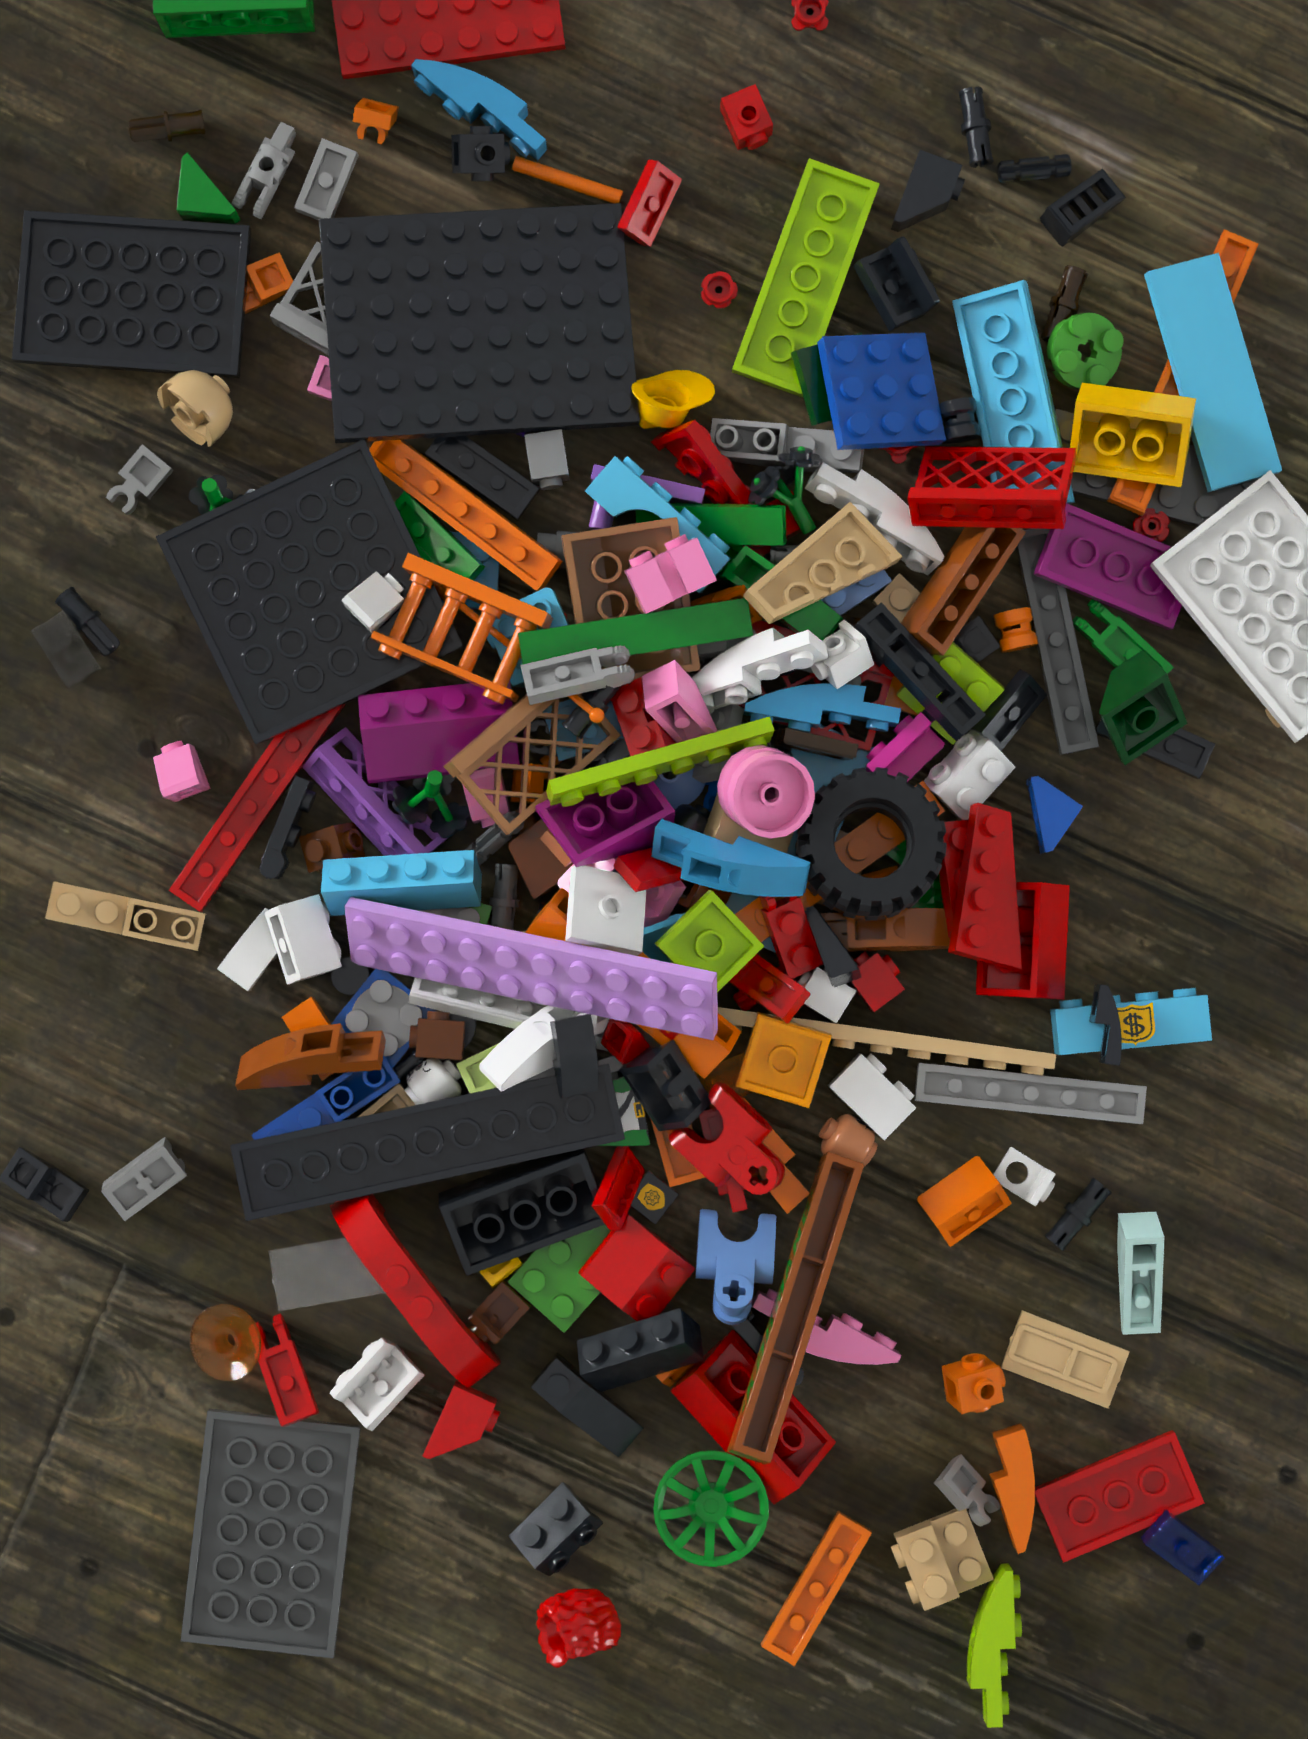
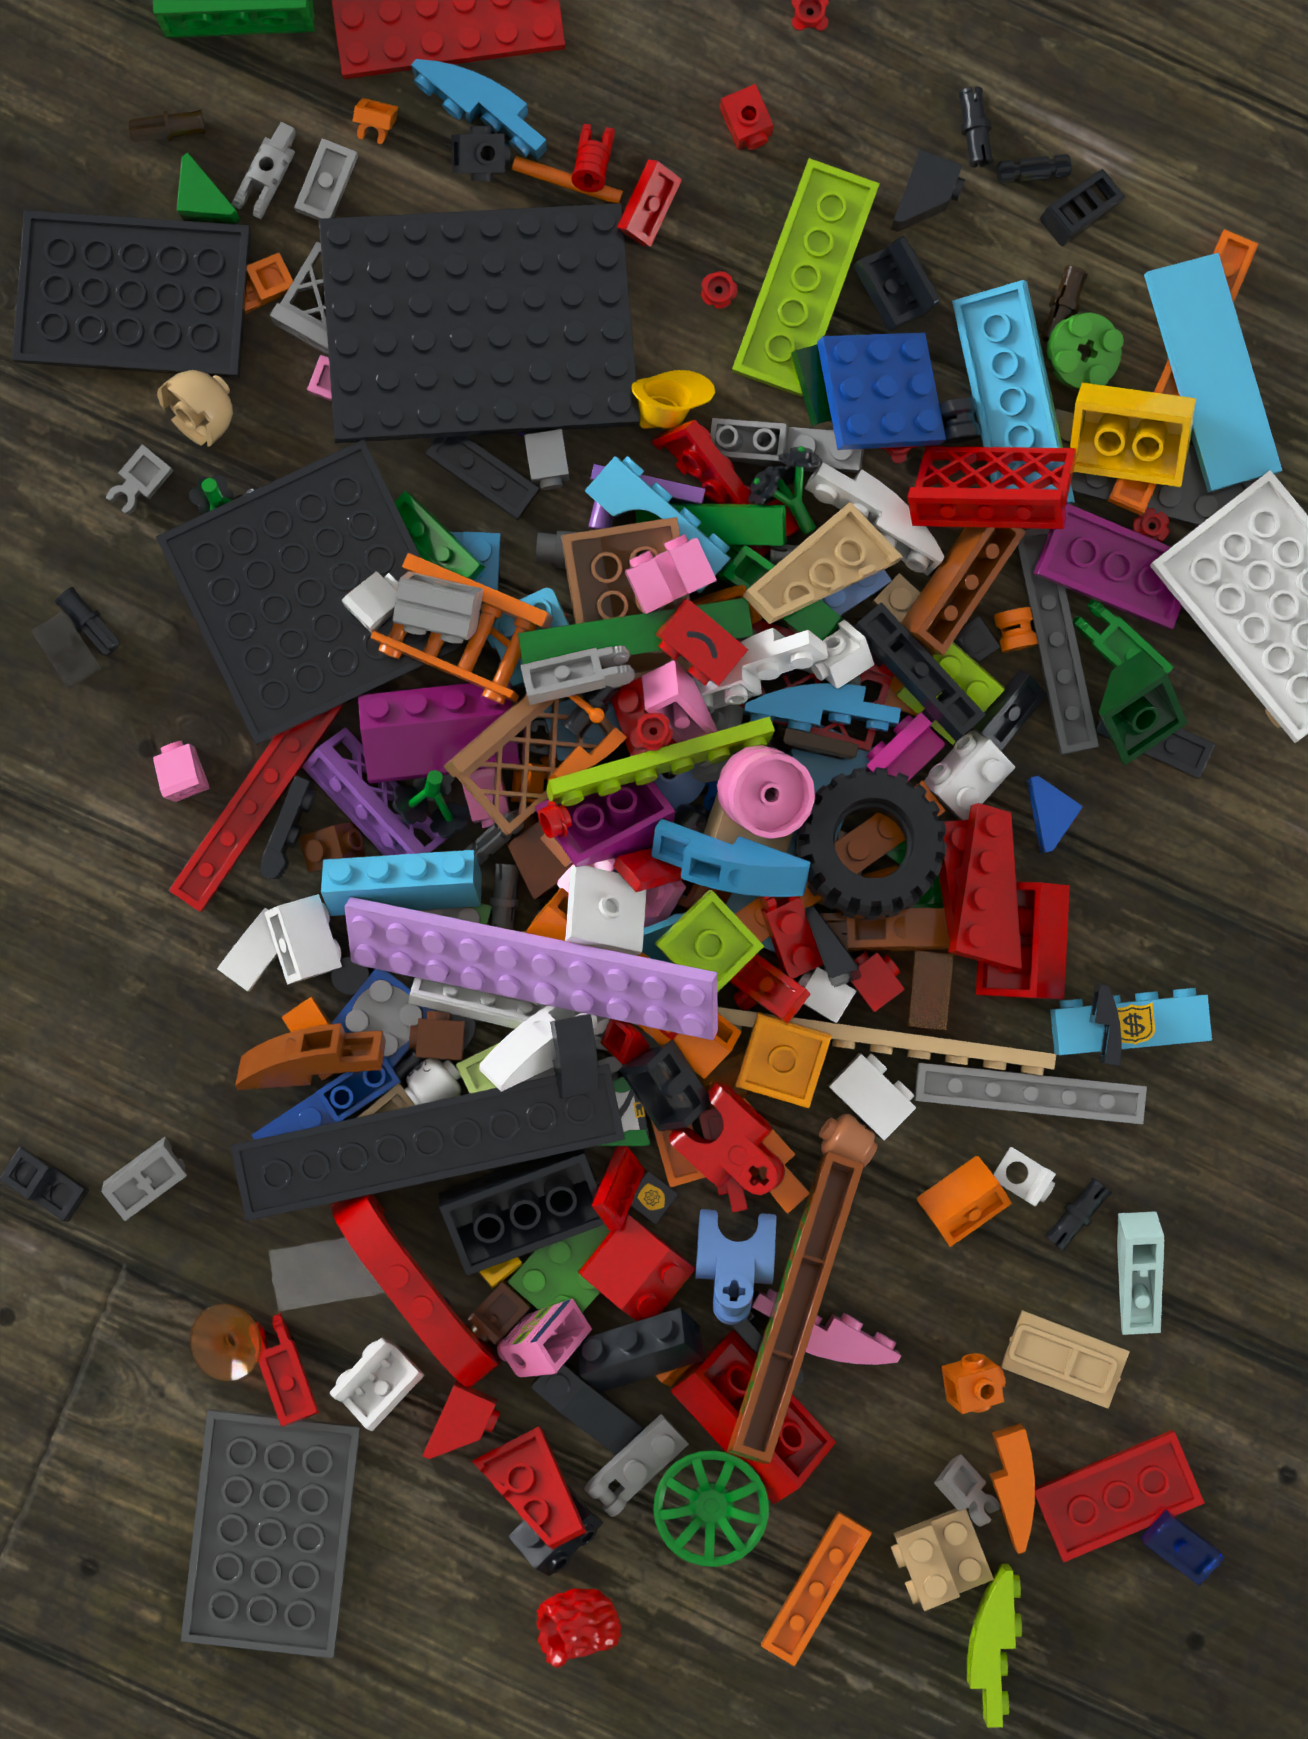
tan slope [45,881,206,951] -> none
orange plate [369,440,563,591] -> none
none -> light grey brick [392,571,484,643]
none -> red wing [472,1426,587,1550]
none -> bright pink torso [497,1298,592,1377]
none -> red plate [538,801,572,839]
none -> orange slope [547,727,627,781]
none -> red hinge [571,124,615,192]
none -> light grey plate [584,1414,689,1517]
none -> red plate [634,713,673,751]
none -> red brick [655,599,748,686]
none -> clear orange plate [907,951,954,1030]

